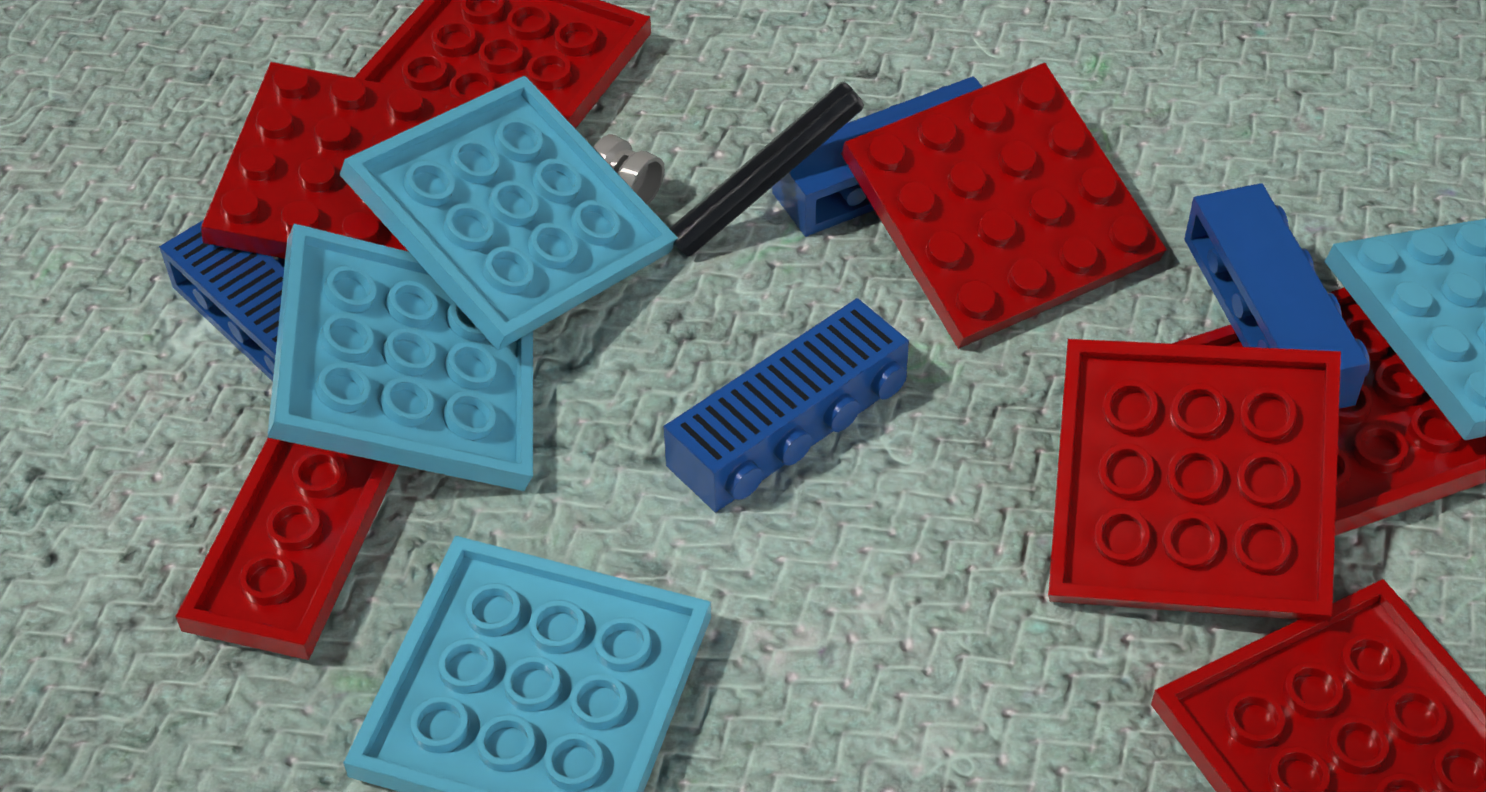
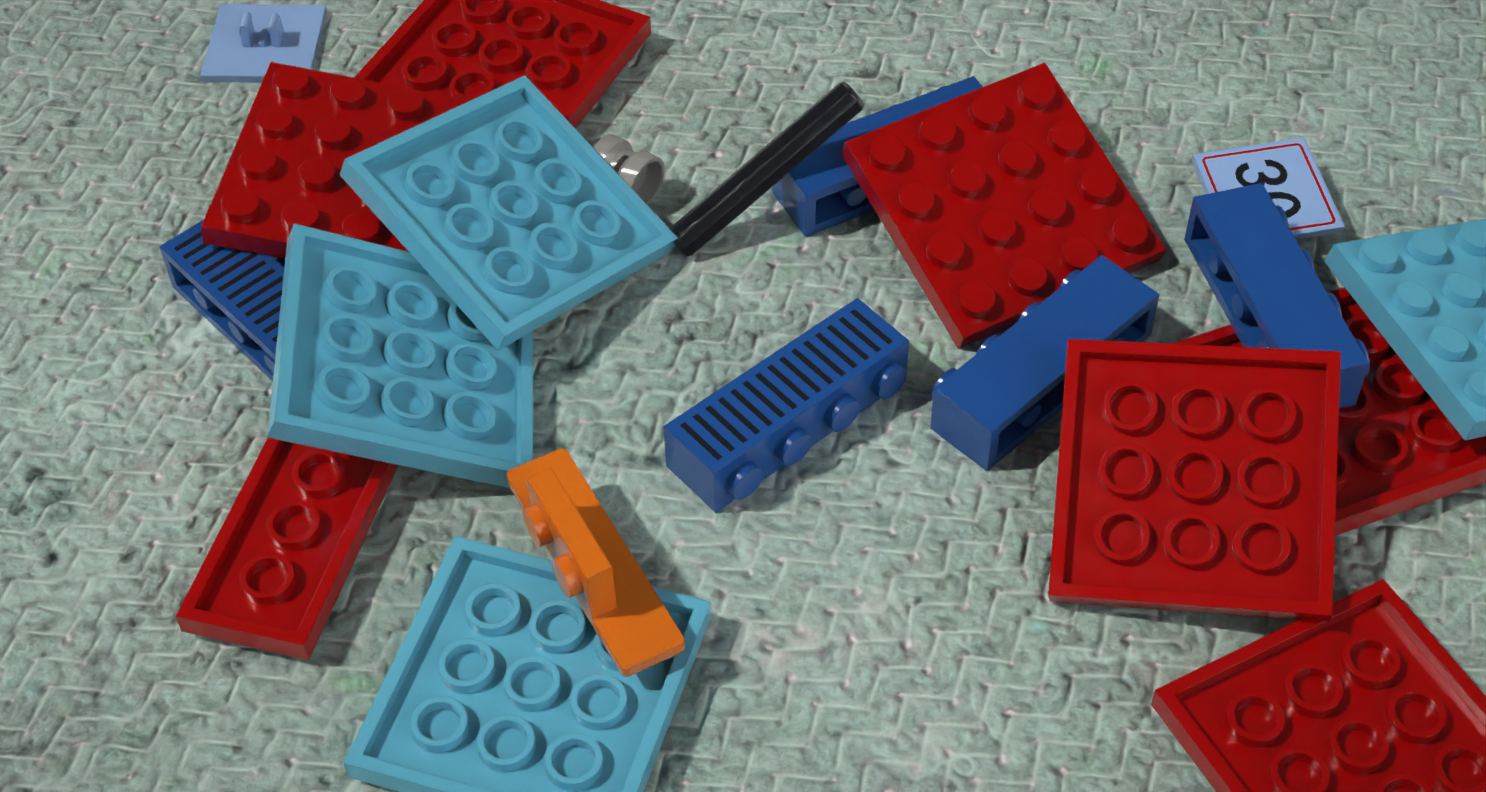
none -> light blue piece [200,4,327,83]
none -> orange bracket [506,448,685,677]
none -> blue brick [930,255,1160,471]
none -> light blue piece [1192,137,1345,240]

